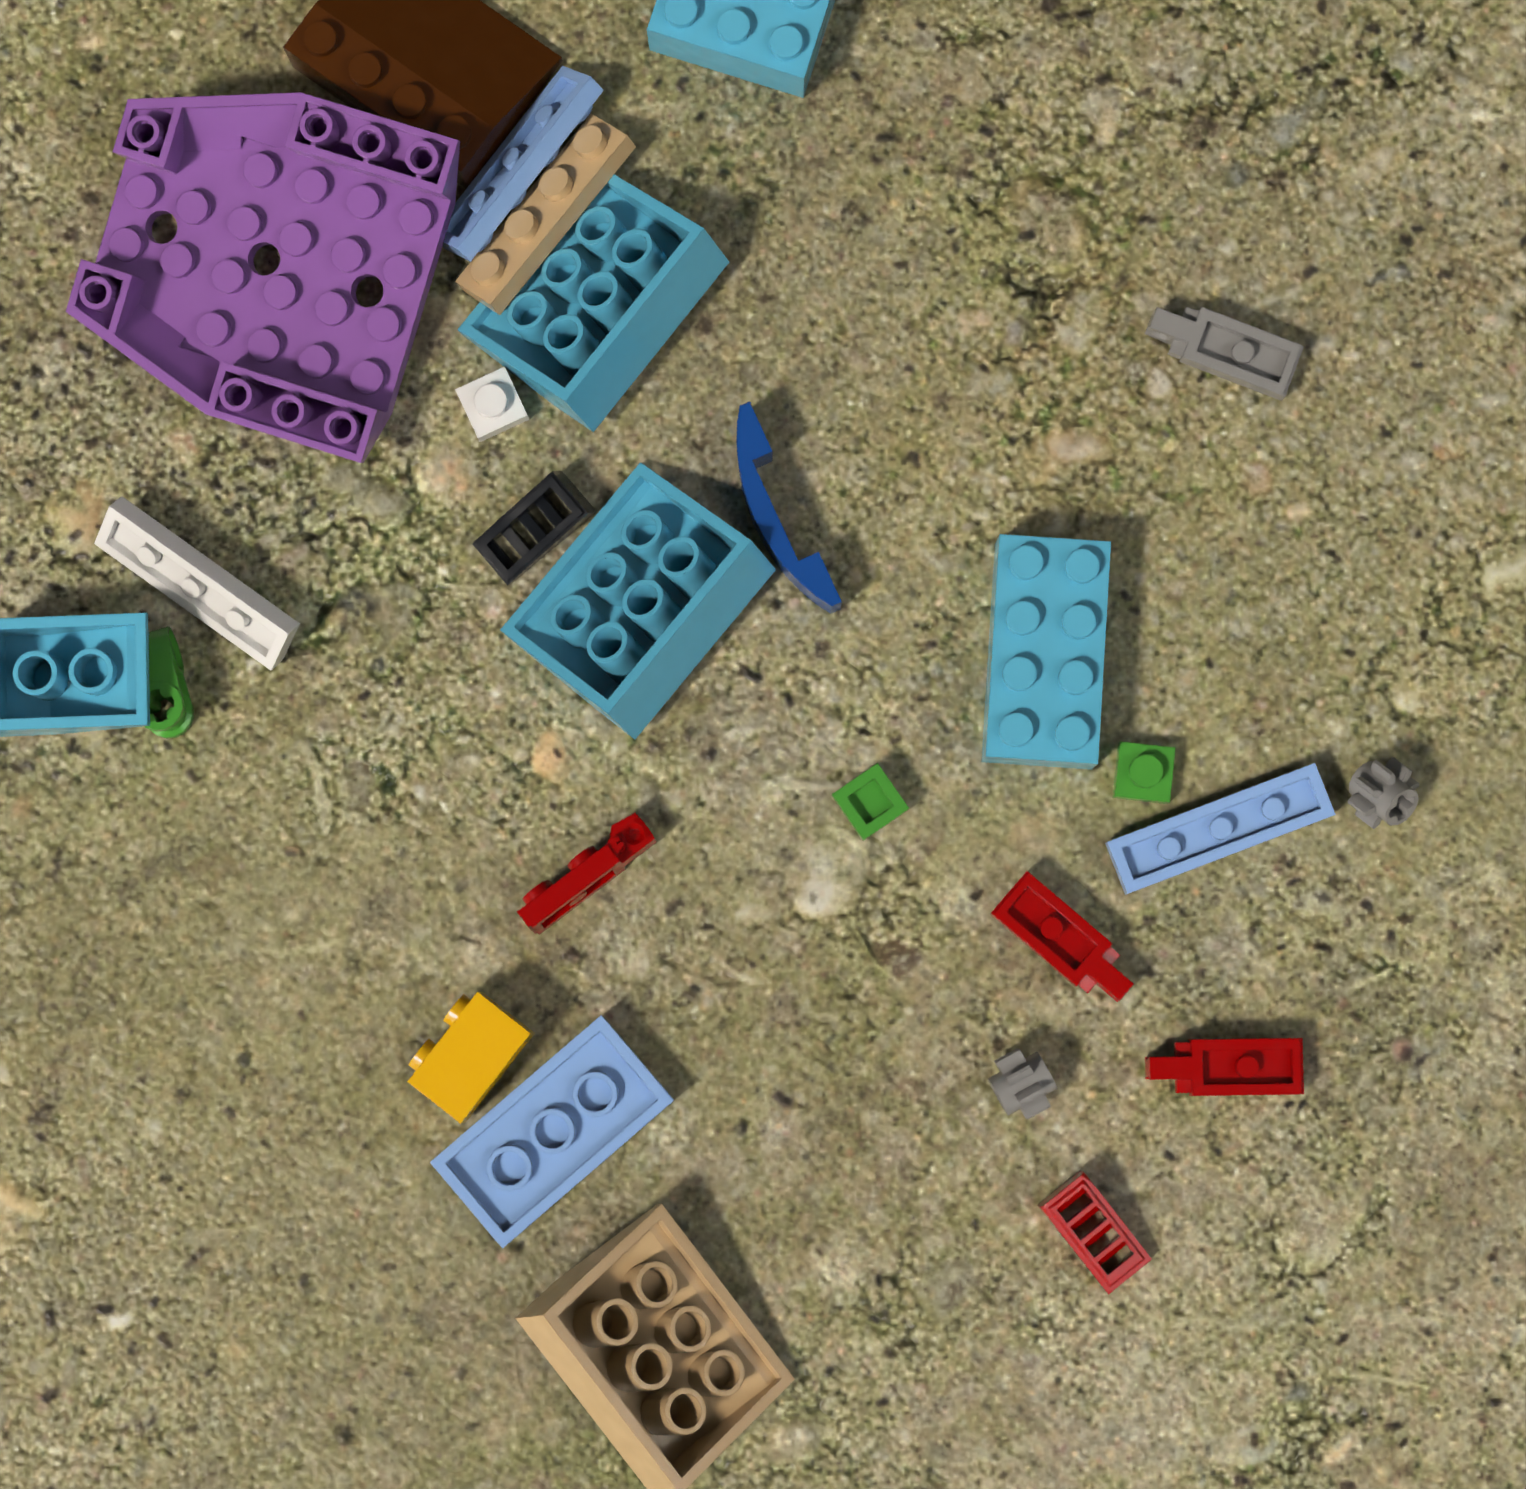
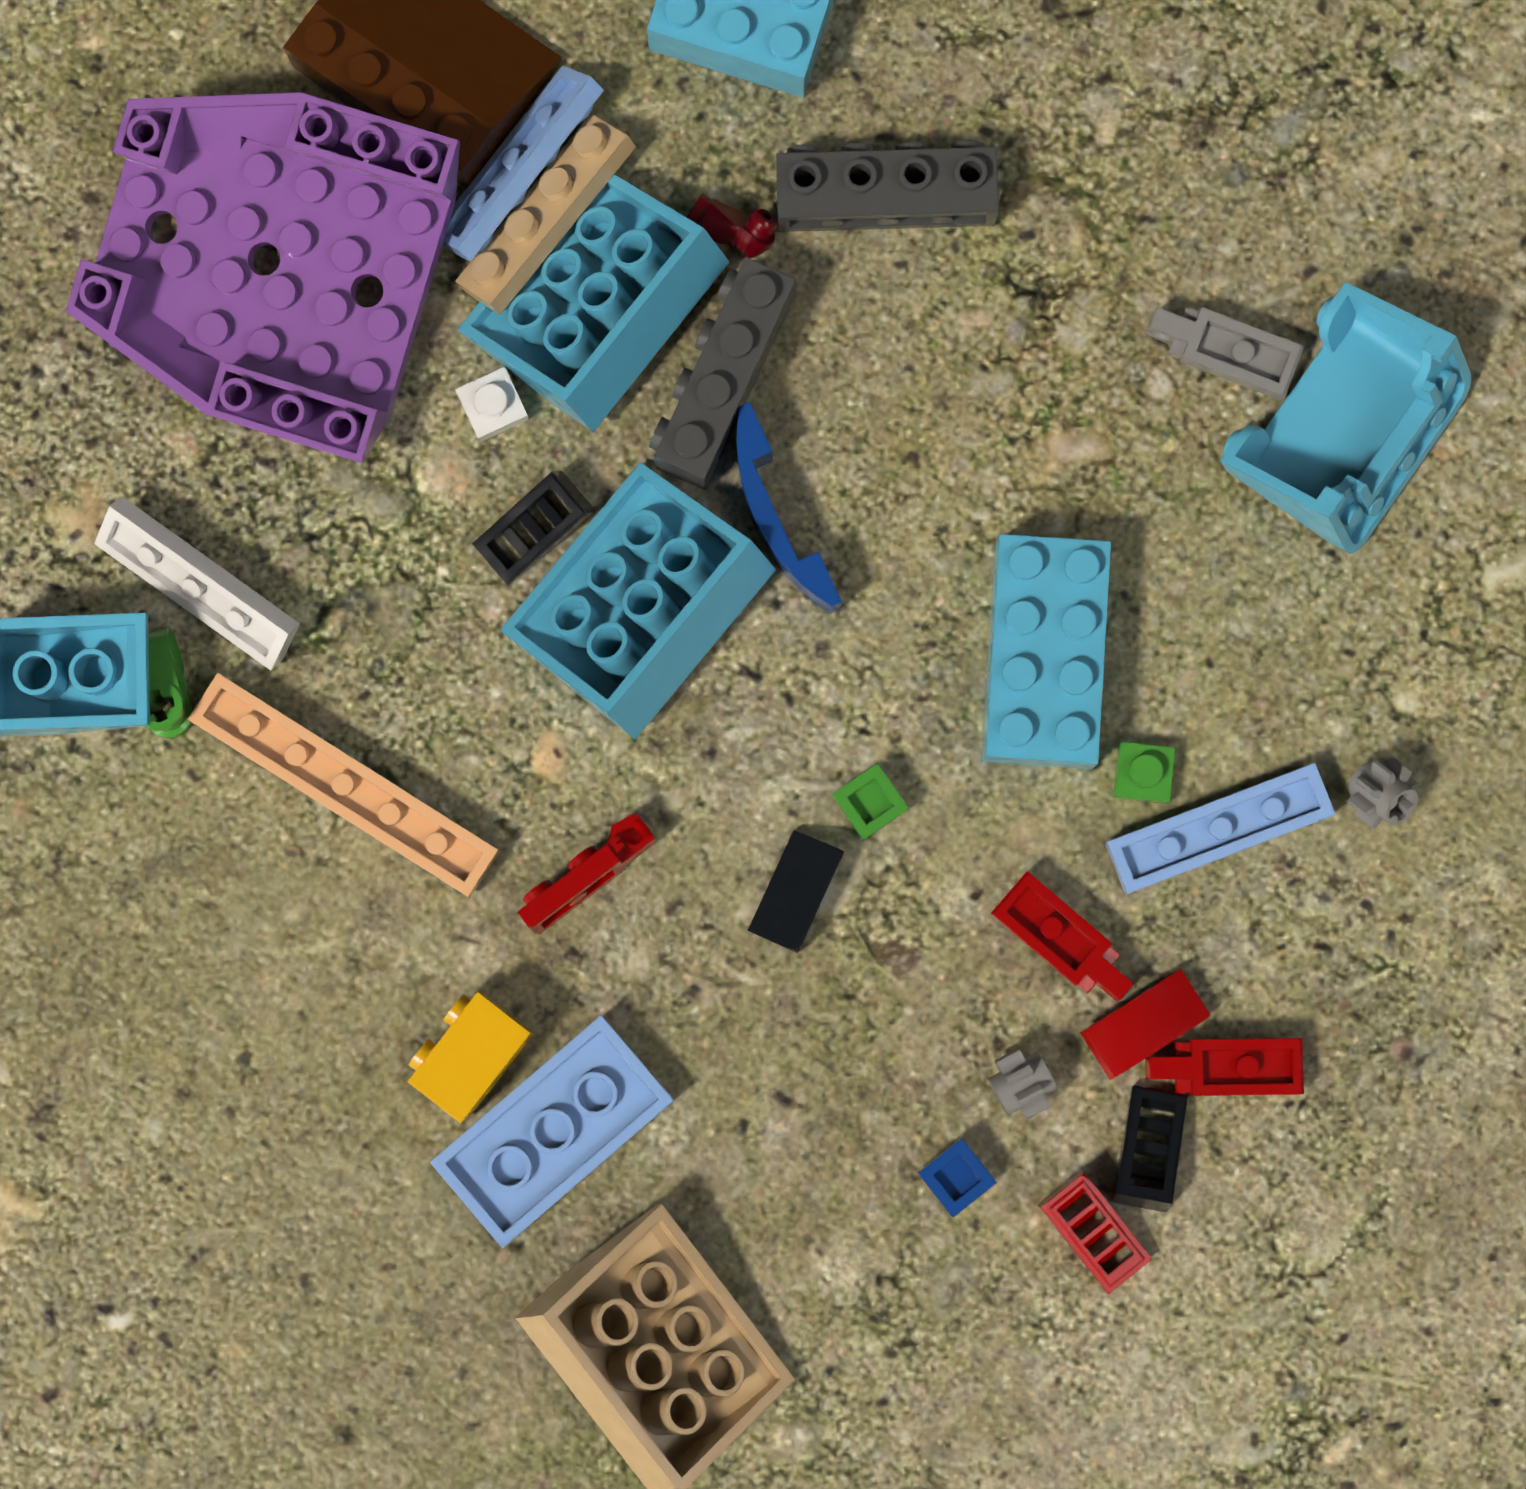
none -> light nougat plate [187,673,500,898]
none -> dark grey brick [649,257,796,490]
none -> dark red arm [686,193,778,259]
none -> black slope [747,830,844,954]
none -> dark grey brick [776,140,999,232]
none -> blue plate [917,1137,997,1218]
none -> red slope [1080,969,1211,1080]
none -> black slope [1112,1085,1188,1212]
none -> medium azure windscreen [1220,282,1472,554]

